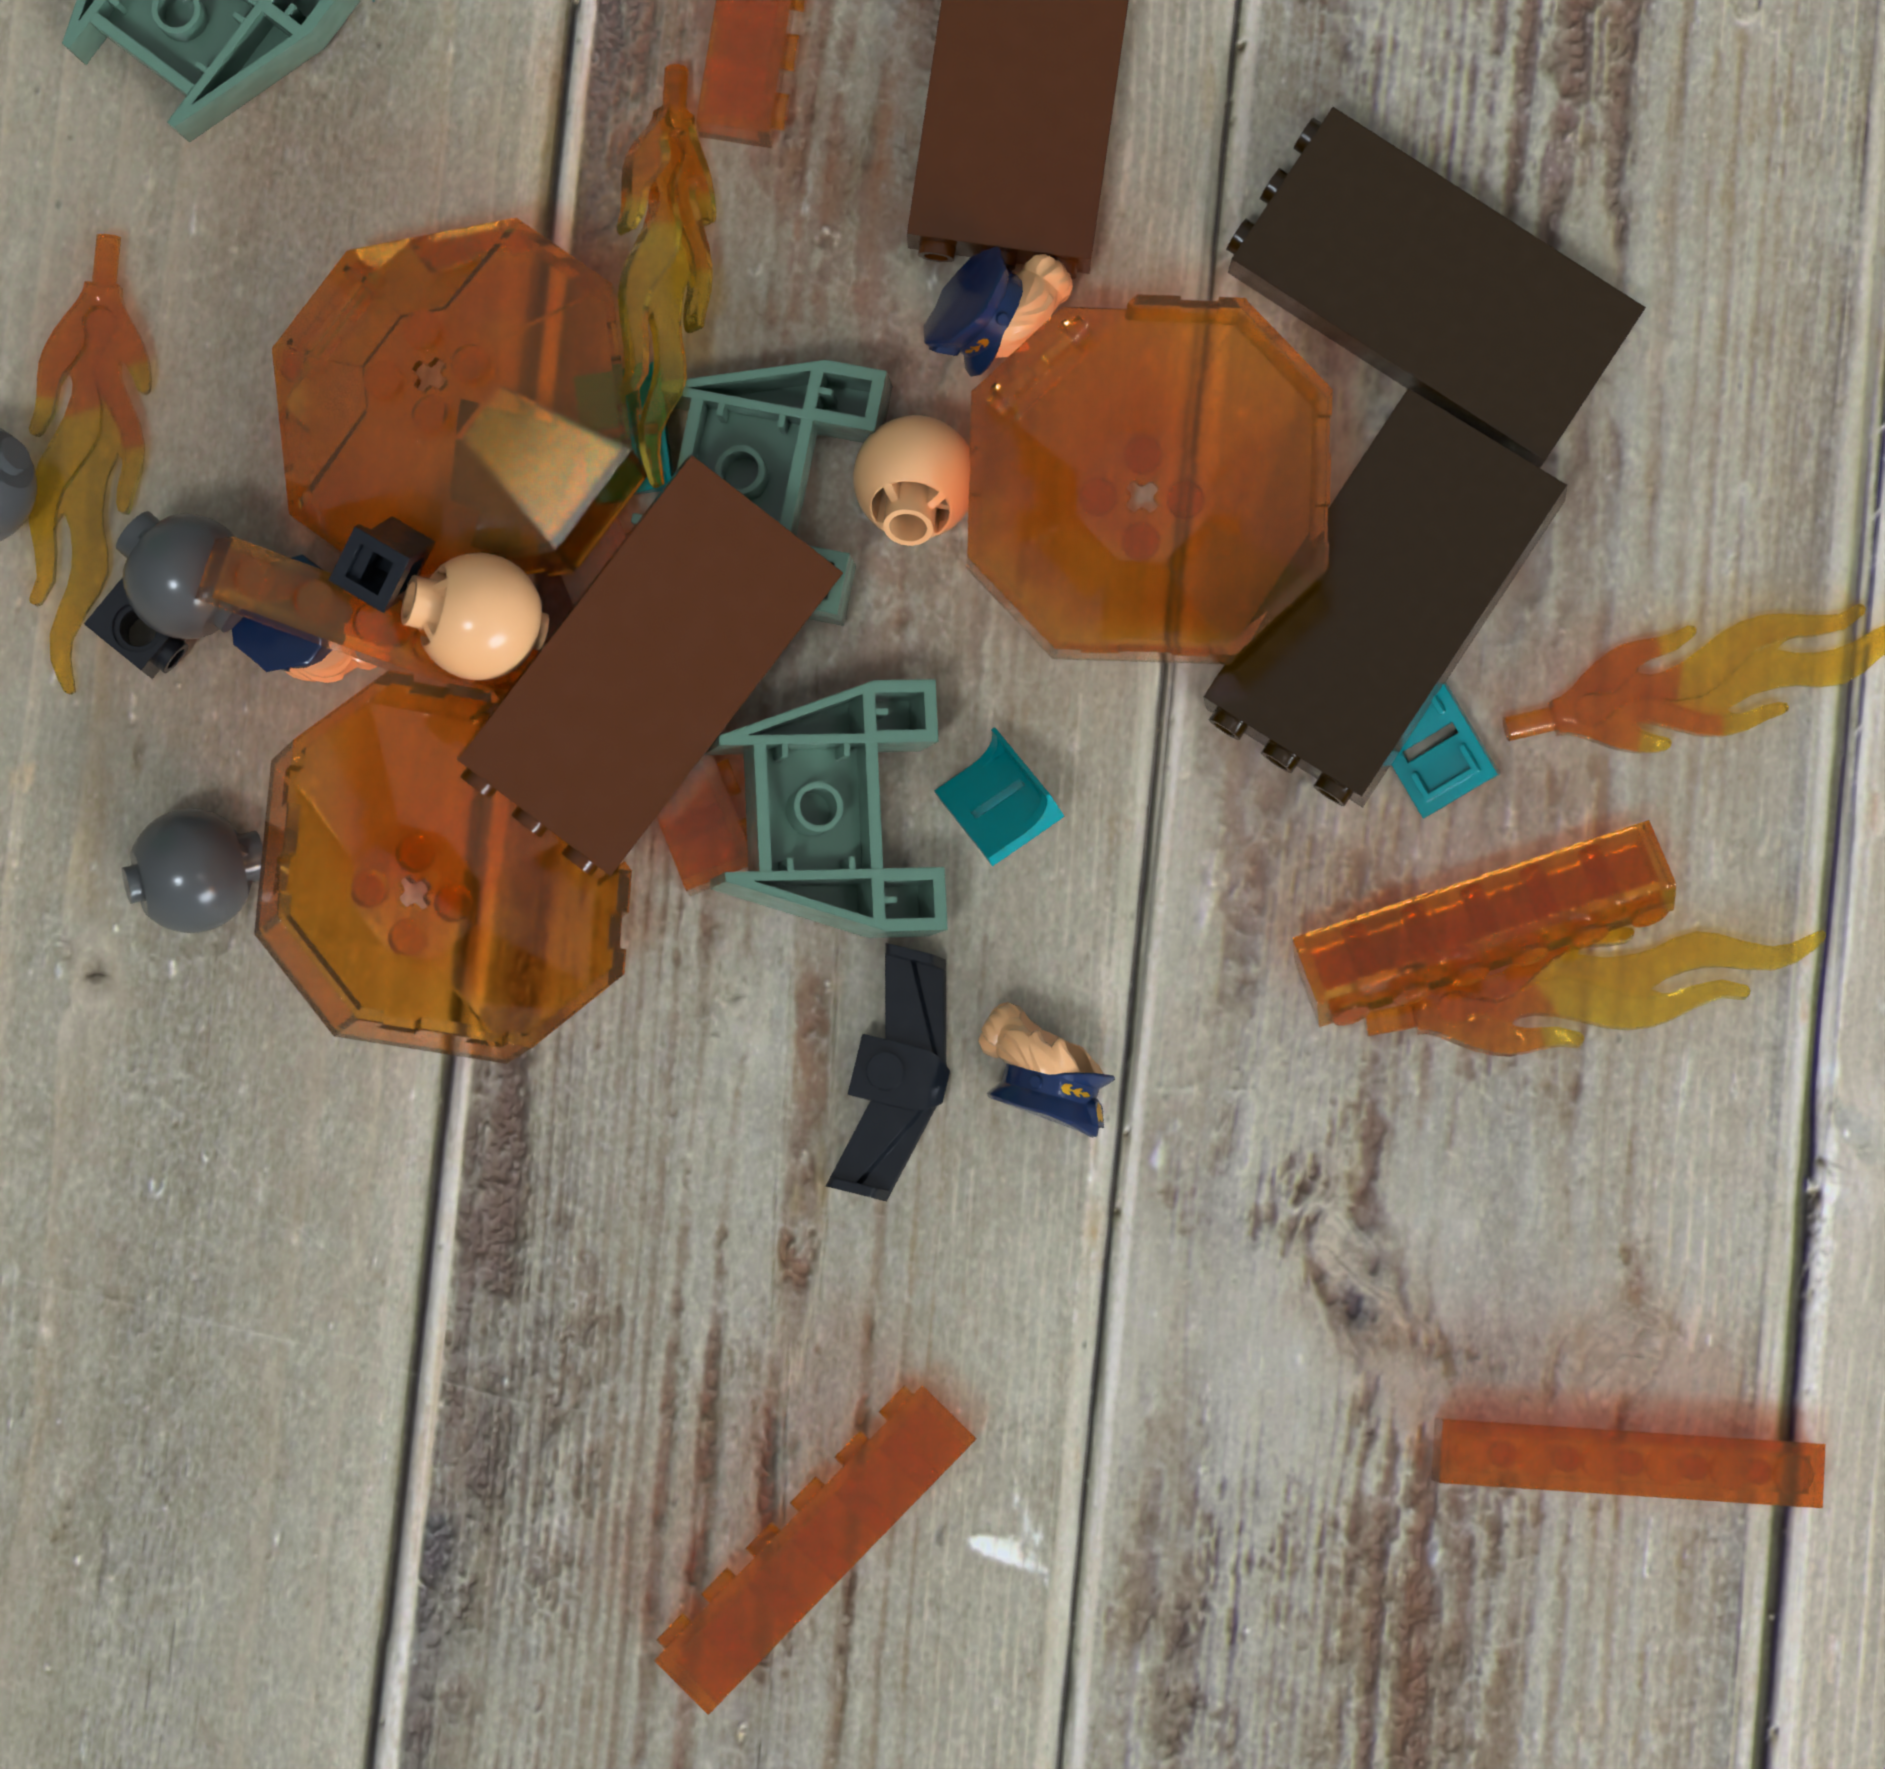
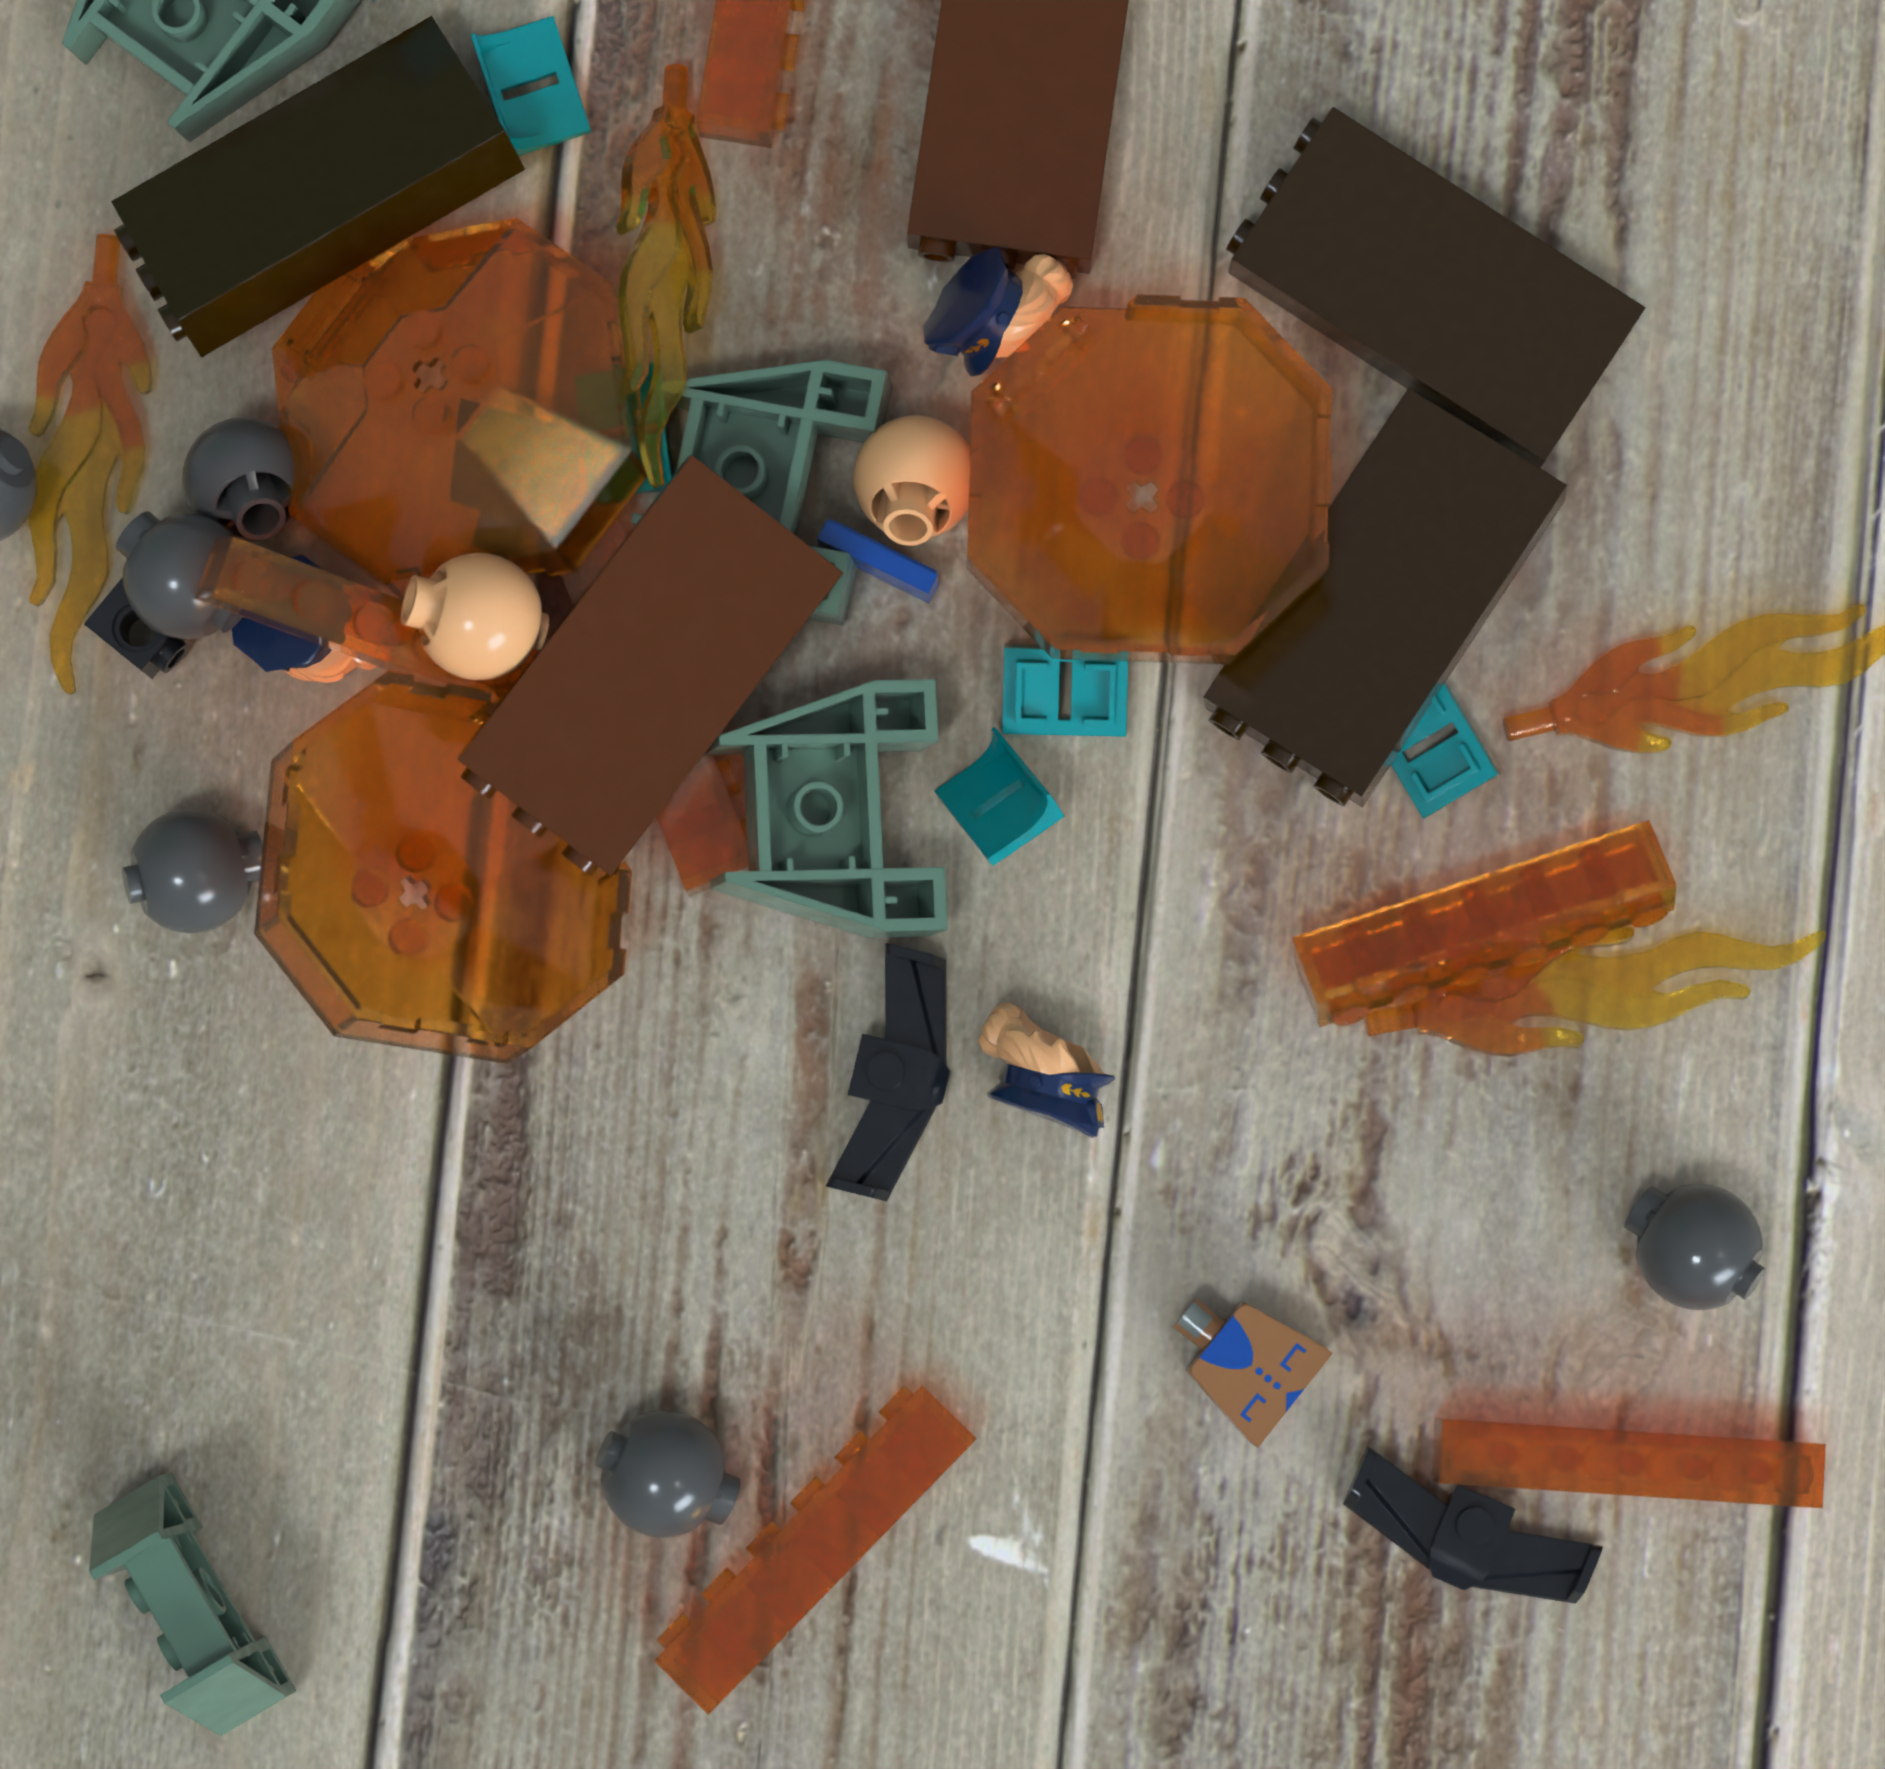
black brick [328,516,436,613] -> none
none -> sand green wedge [89,1473,296,1736]
none -> dark brown brick [111,16,525,358]
none -> dark grey brick [182,417,308,542]
none -> teal piece [471,16,592,156]
none -> dark grey brick [596,1410,741,1538]
none -> blue tile [817,519,939,604]
none -> teal piece [1002,644,1129,737]
none -> medium nougat torso [1173,1298,1333,1448]
none -> black plate [1343,1446,1603,1604]
none -> dark grey brick [1624,1184,1766,1310]

